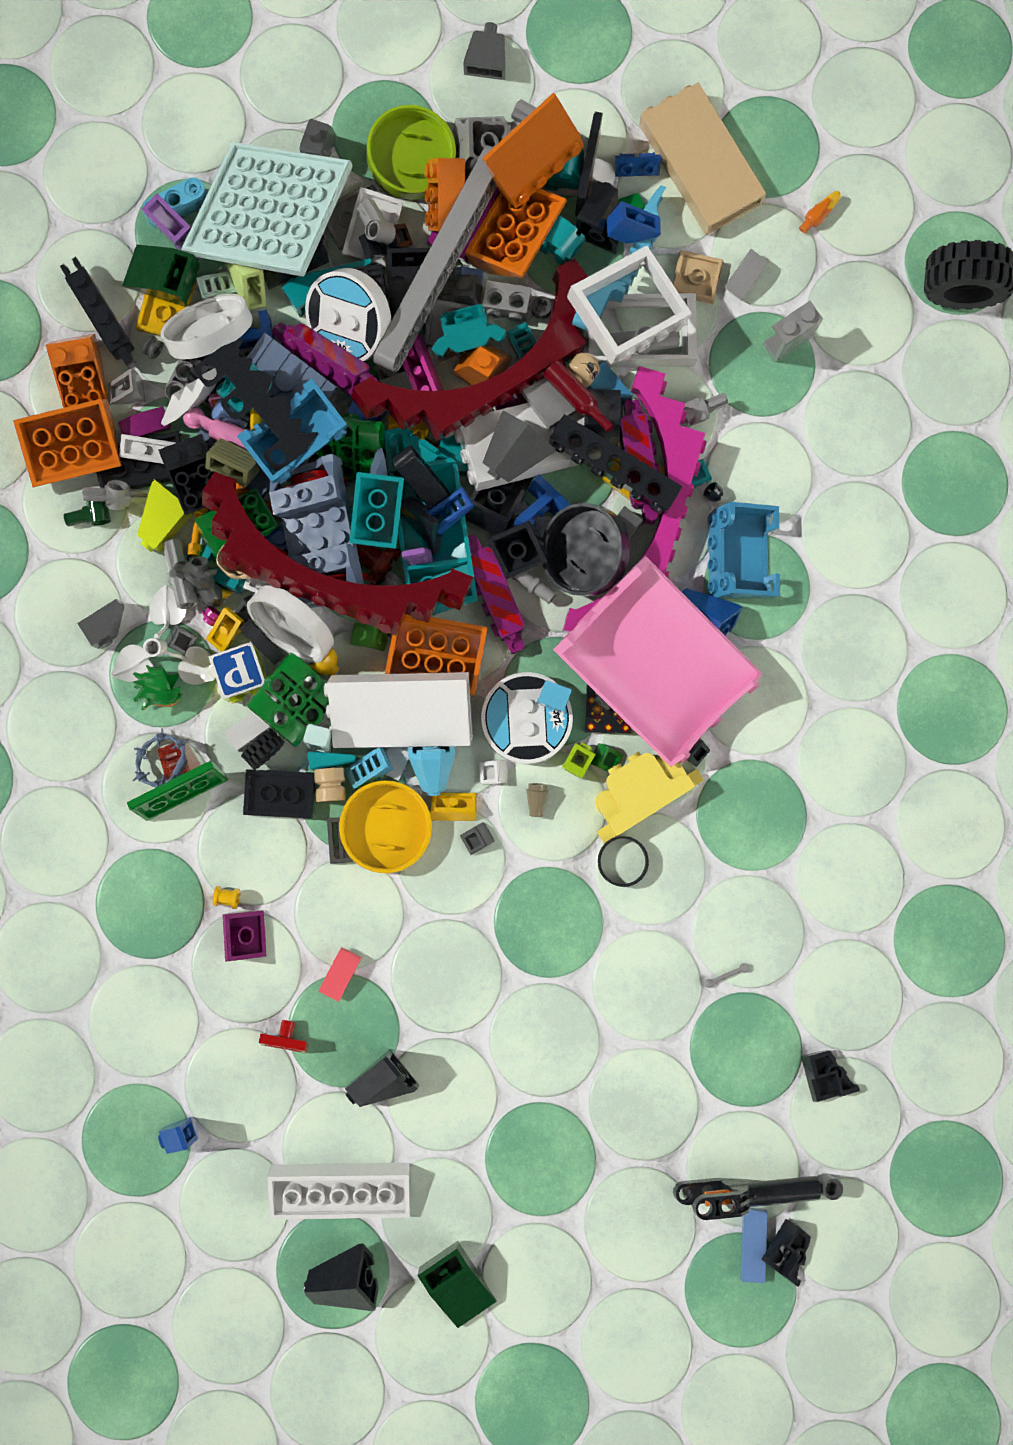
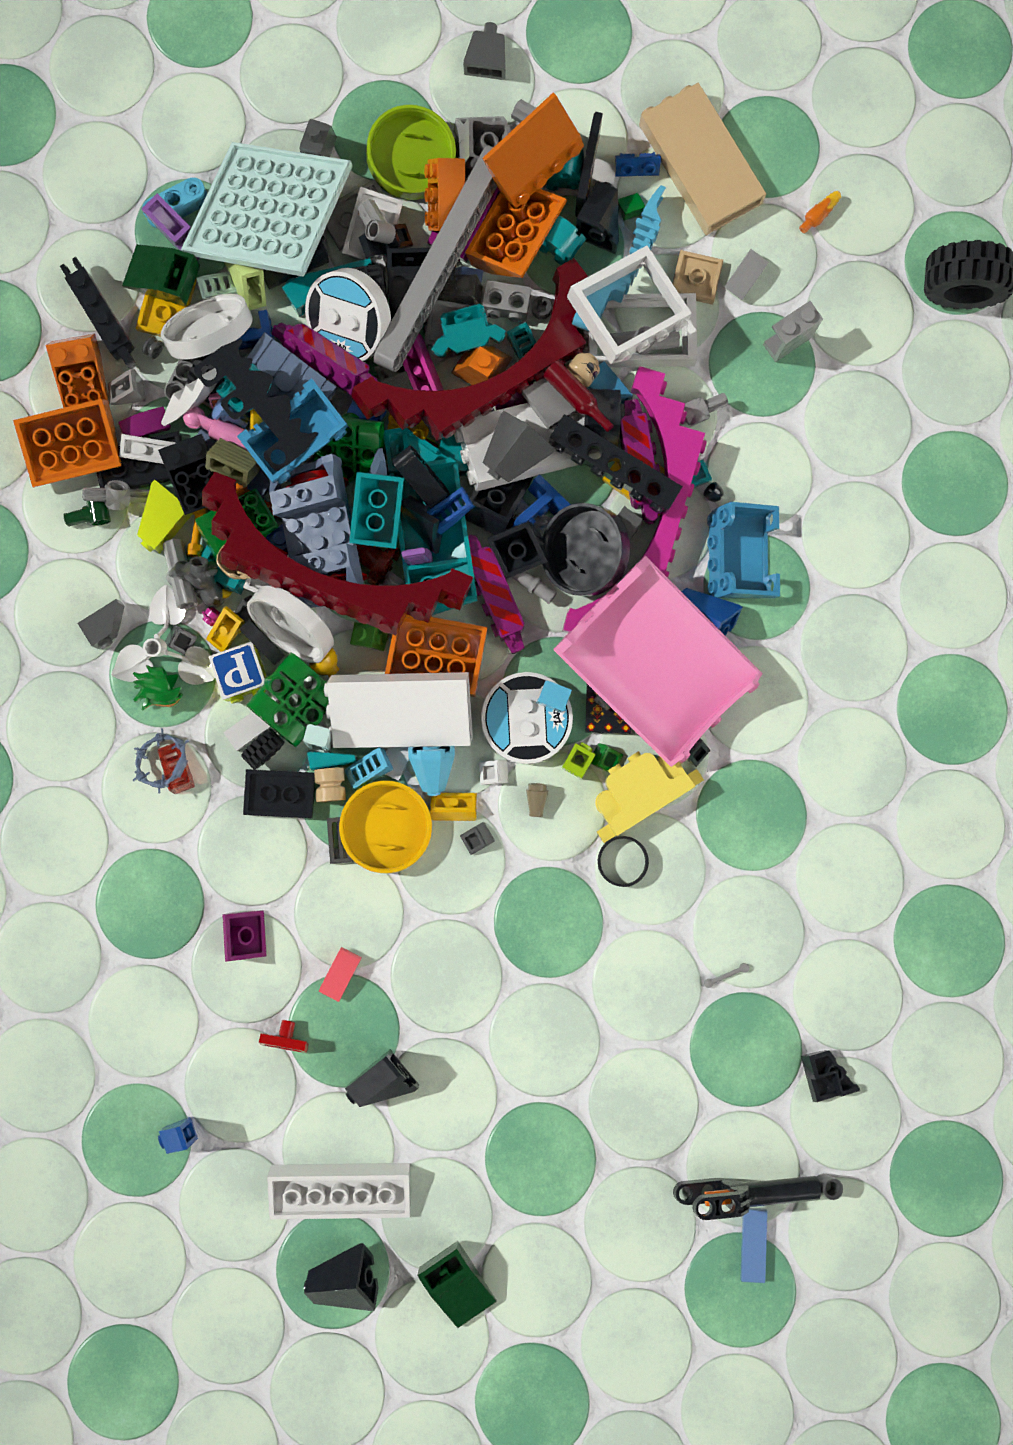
green tile [127,760,228,821] -> none
yellow bush [212,886,240,909] -> none
blue slope [607,201,661,244] -> none
black slope [761,1219,811,1287] -> none

